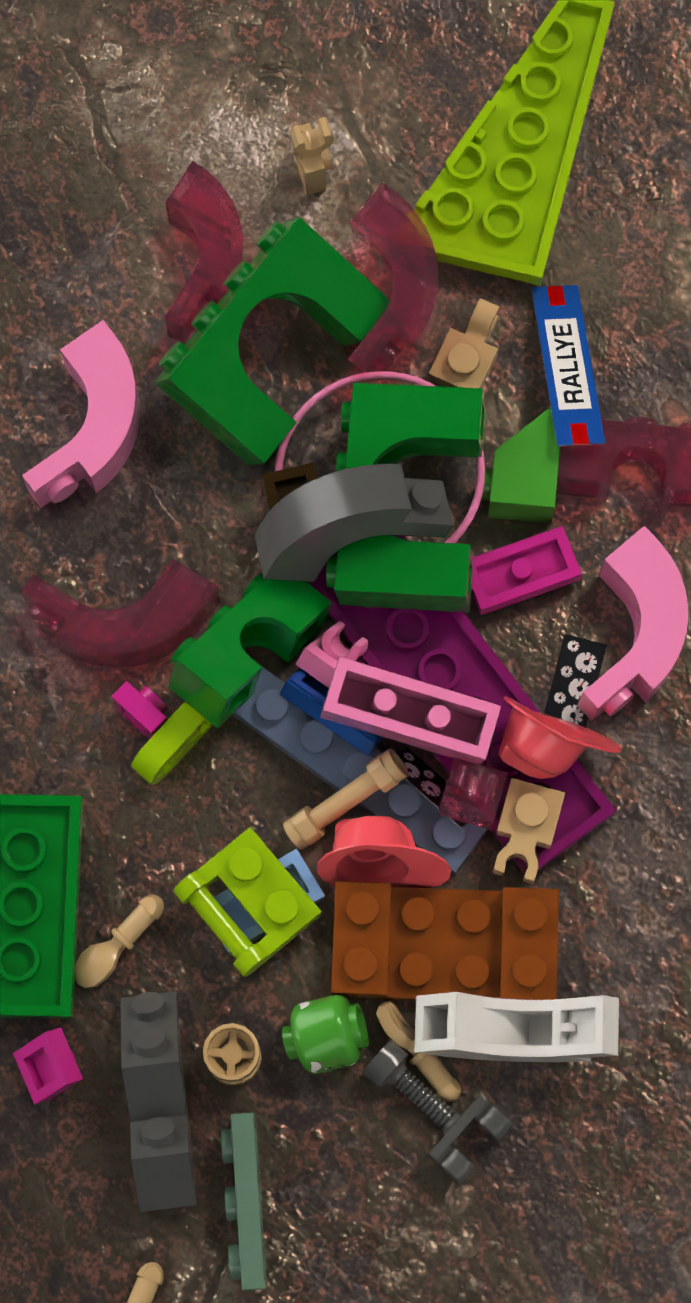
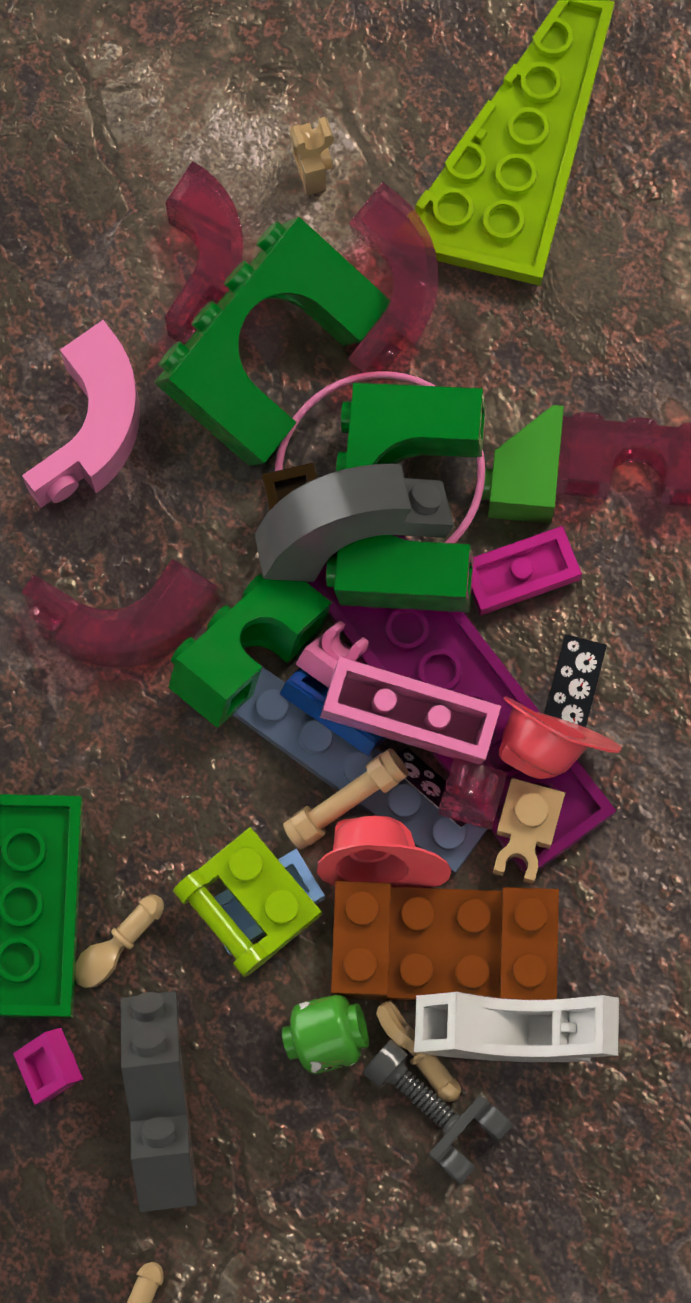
dark pink plate [111,681,168,739] -> none
lime beam [131,702,213,785] -> none
tan wheel [203,1023,262,1086] -> none
sand green plate [221,1112,267,1292] -> none
tan plate [429,298,500,388] -> none
sticker [531,285,606,446] -> none
bright pink arch [577,526,688,721] -> none

